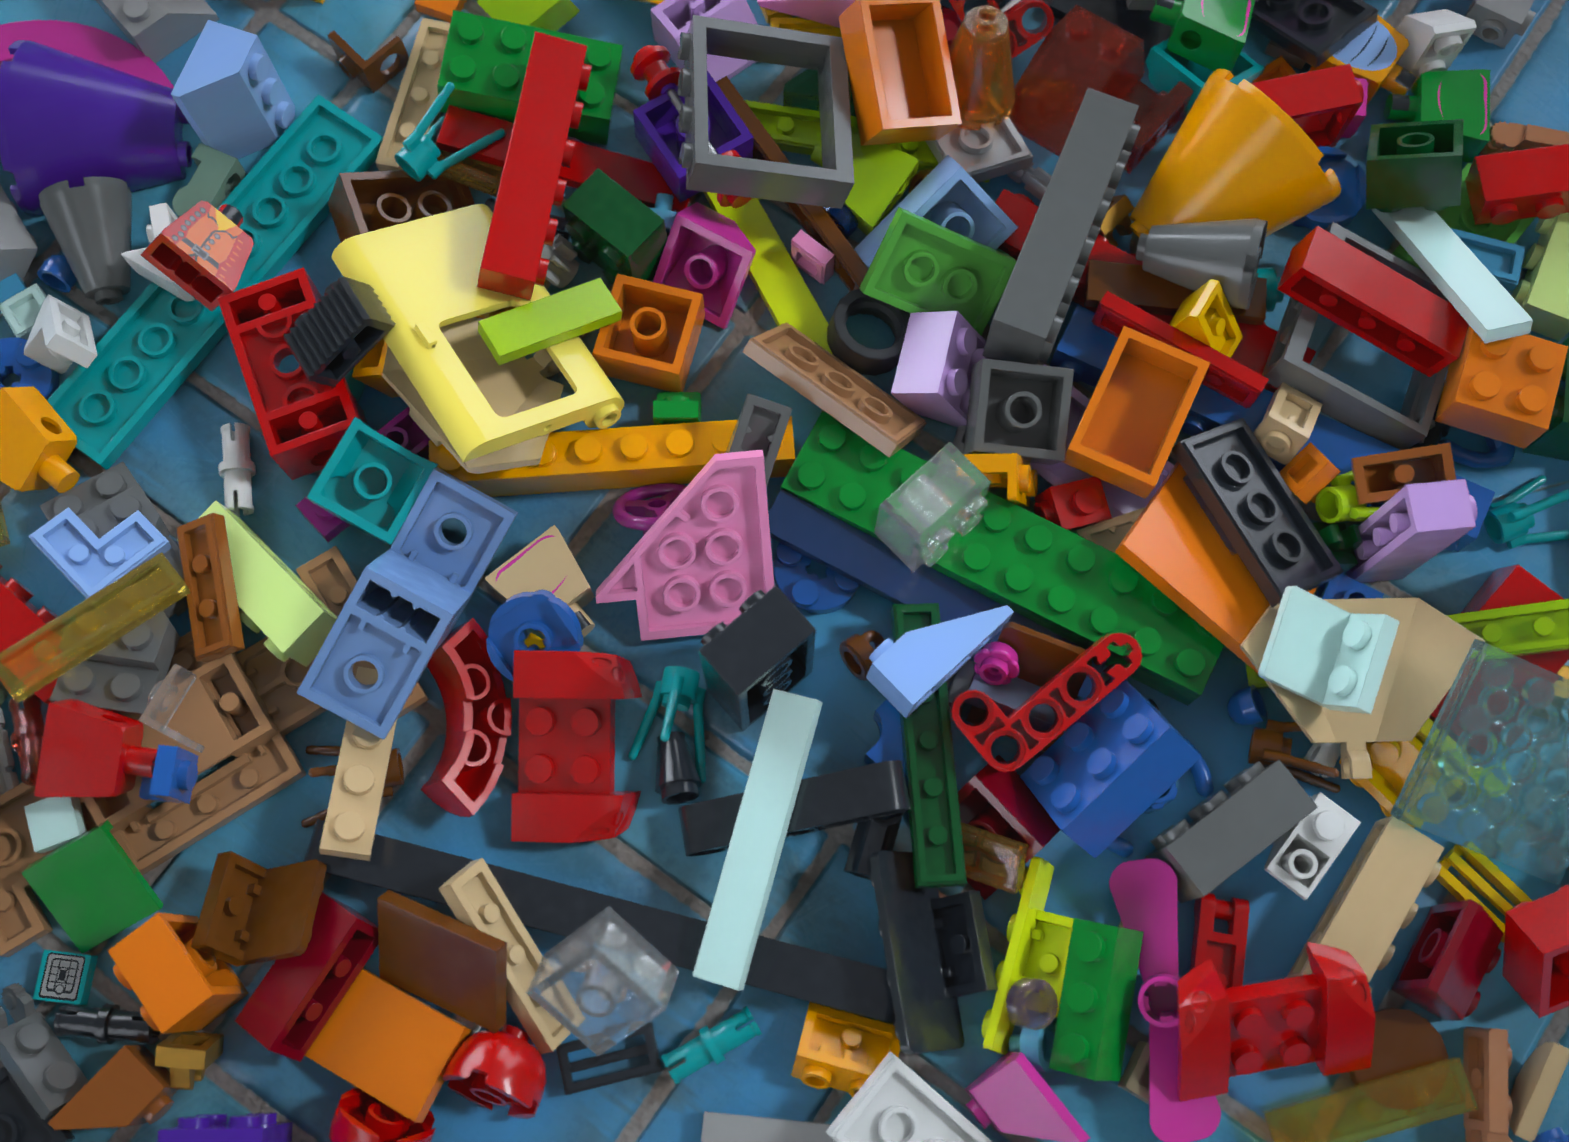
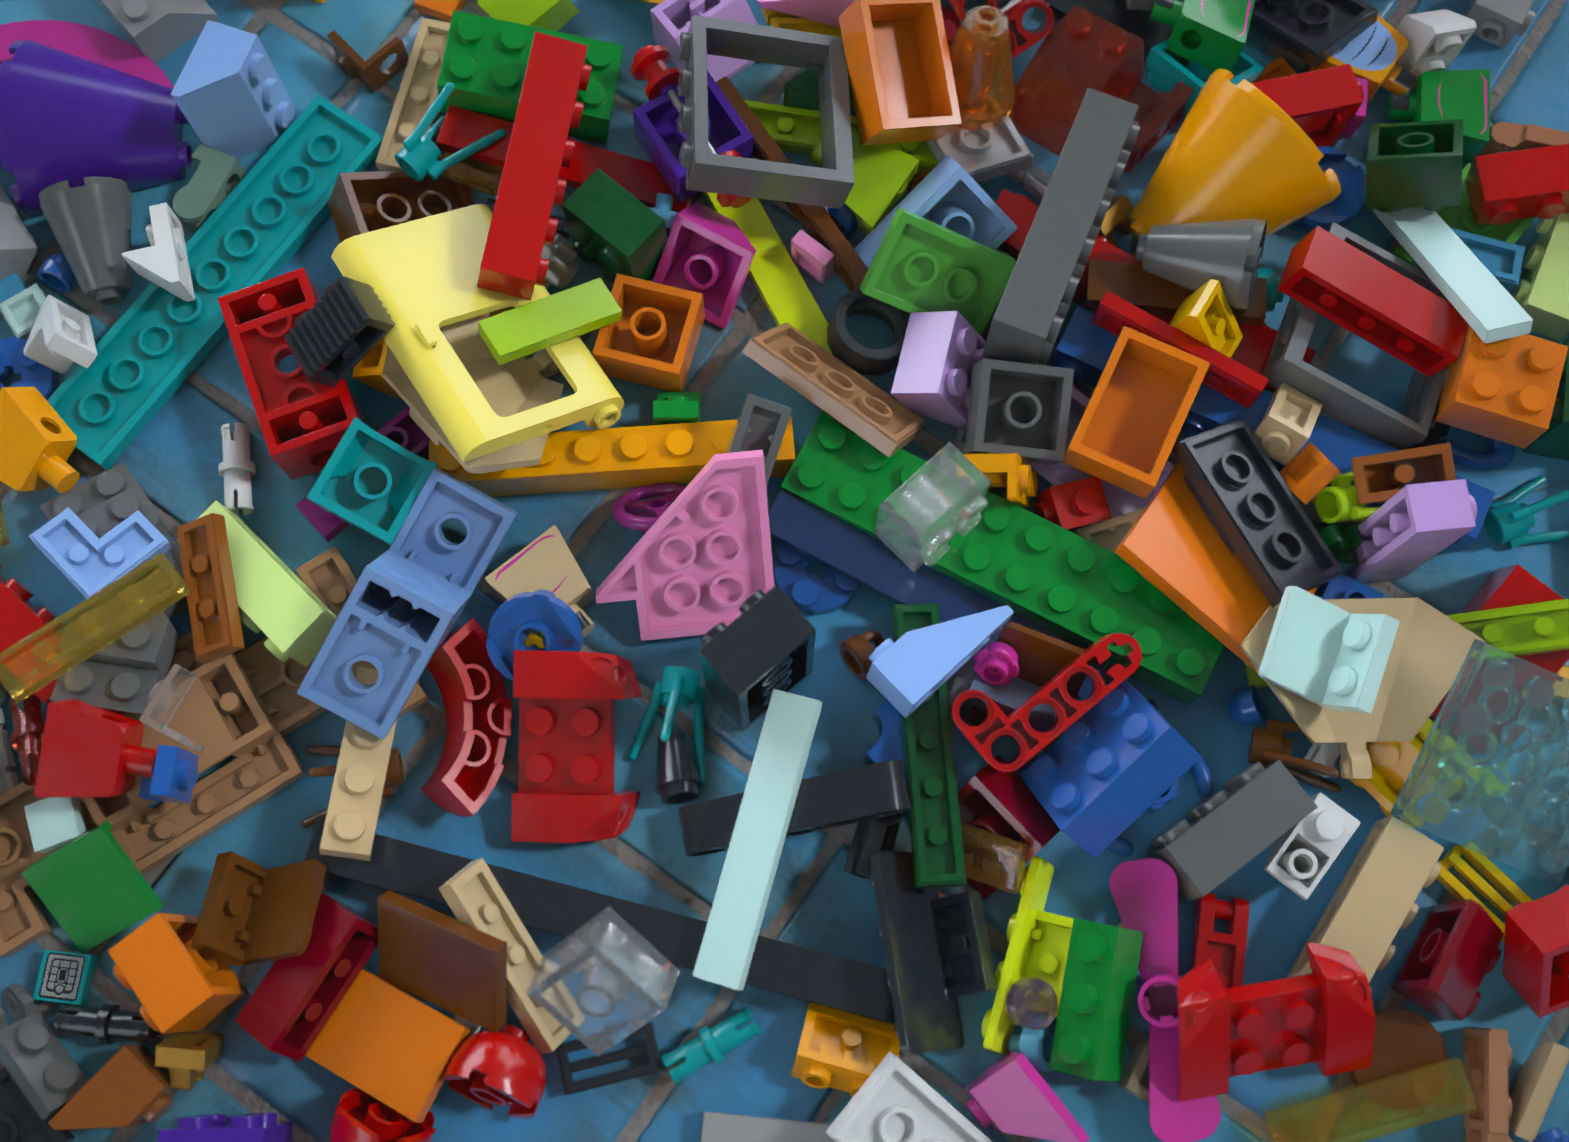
red torso [141,201,254,312] -> none

